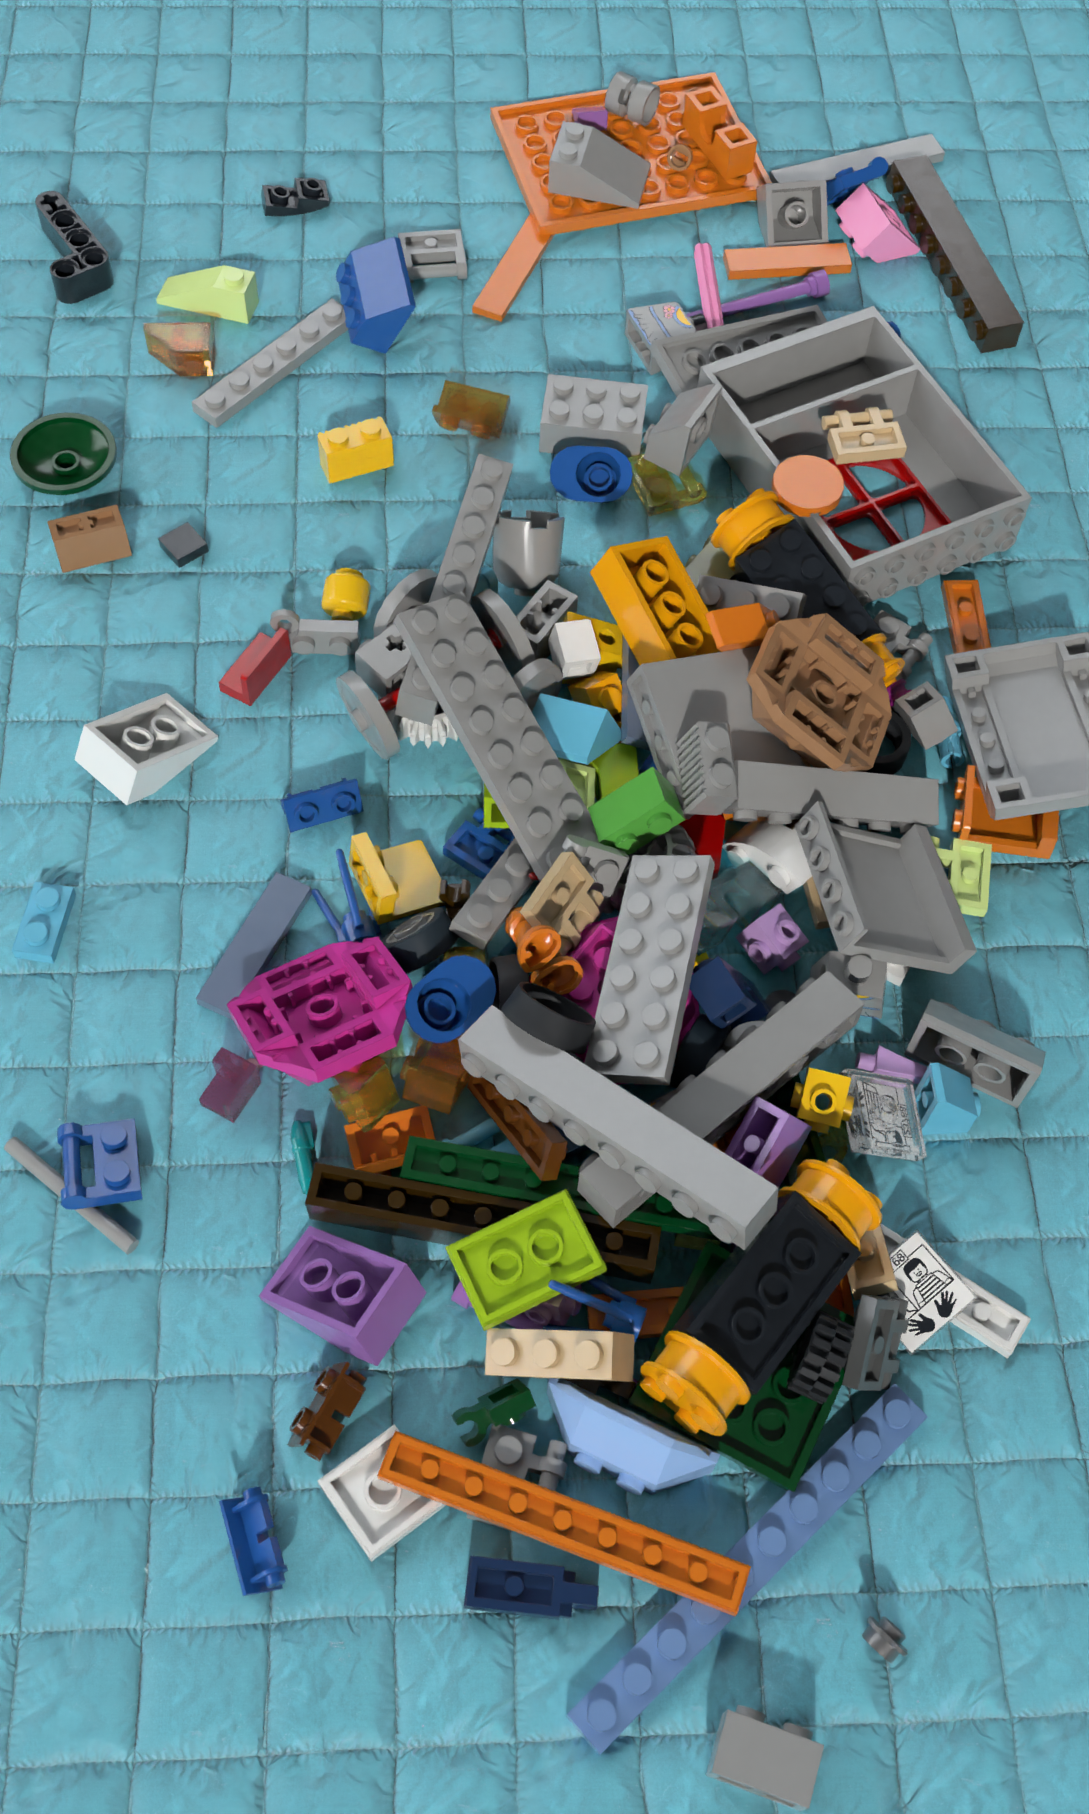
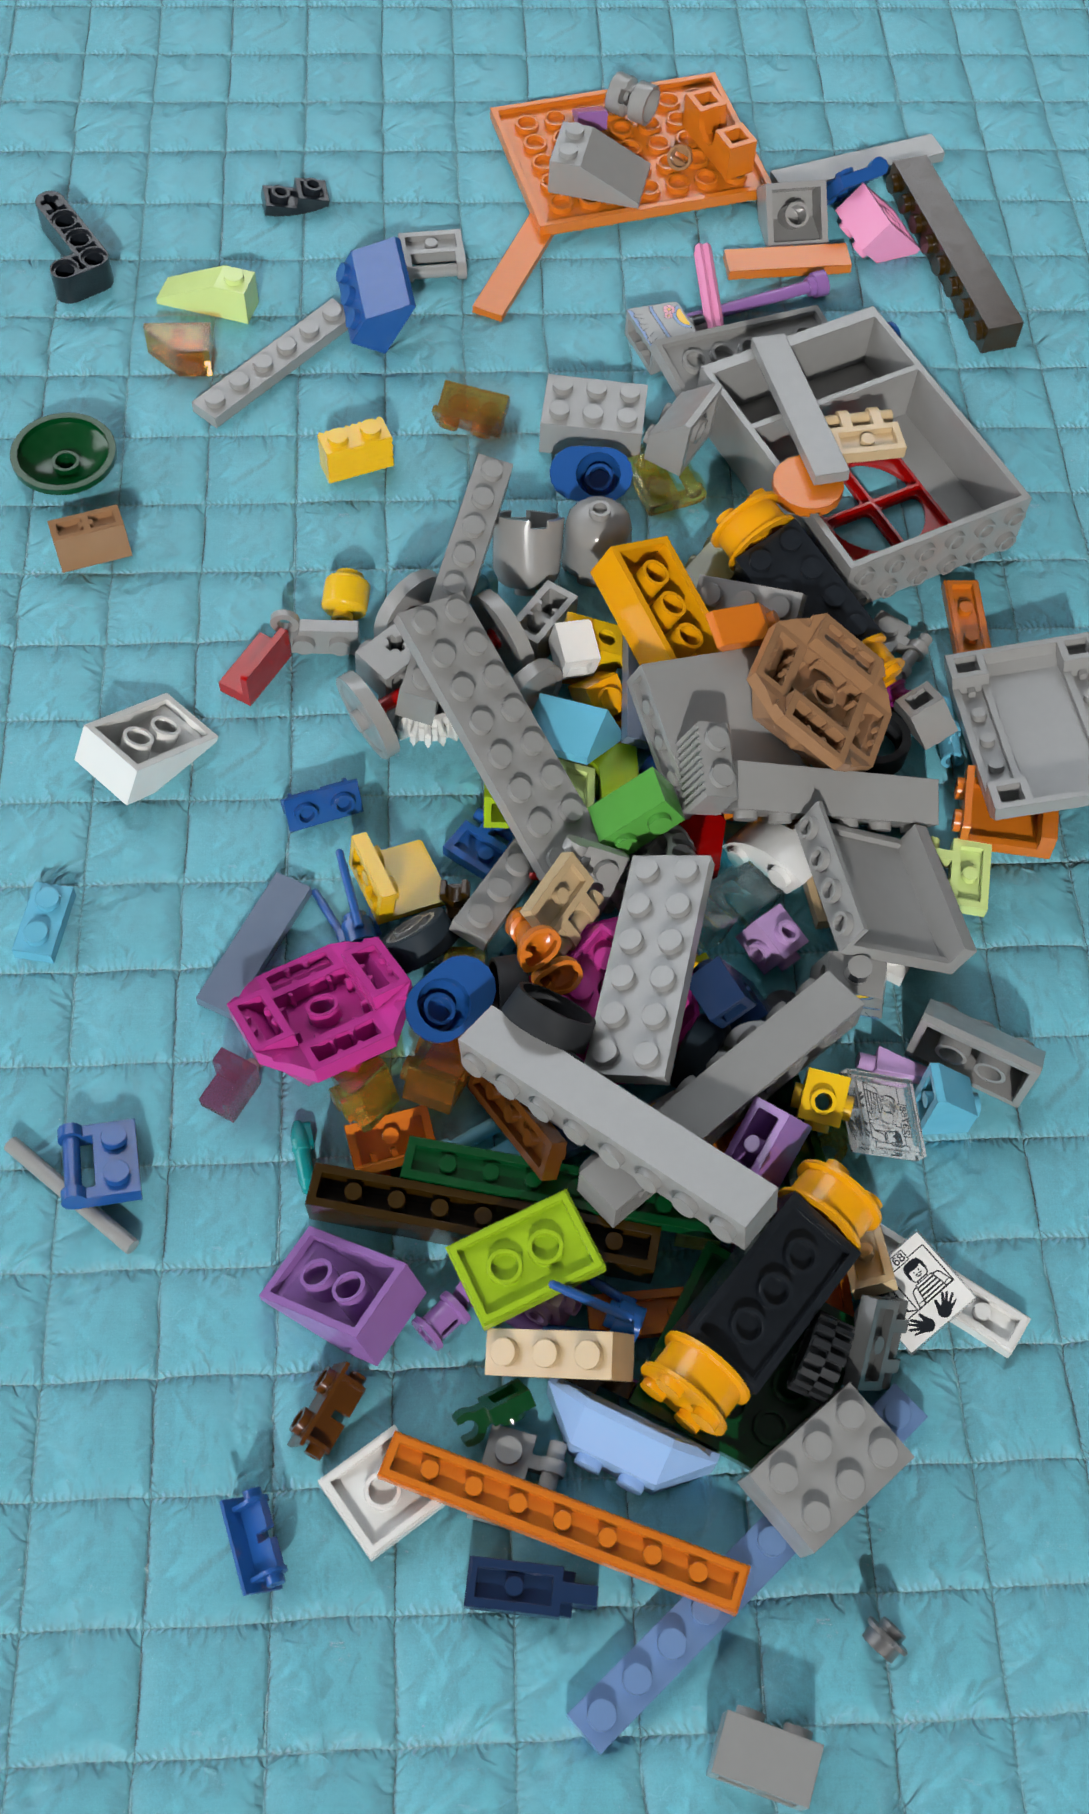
tile [158,522,209,568] -> none
none -> medium lavender bush [412,1291,471,1351]
none -> light grey cylinder [561,496,632,588]
none -> light grey brick [737,1382,914,1558]
none -> light grey tile [751,333,850,486]

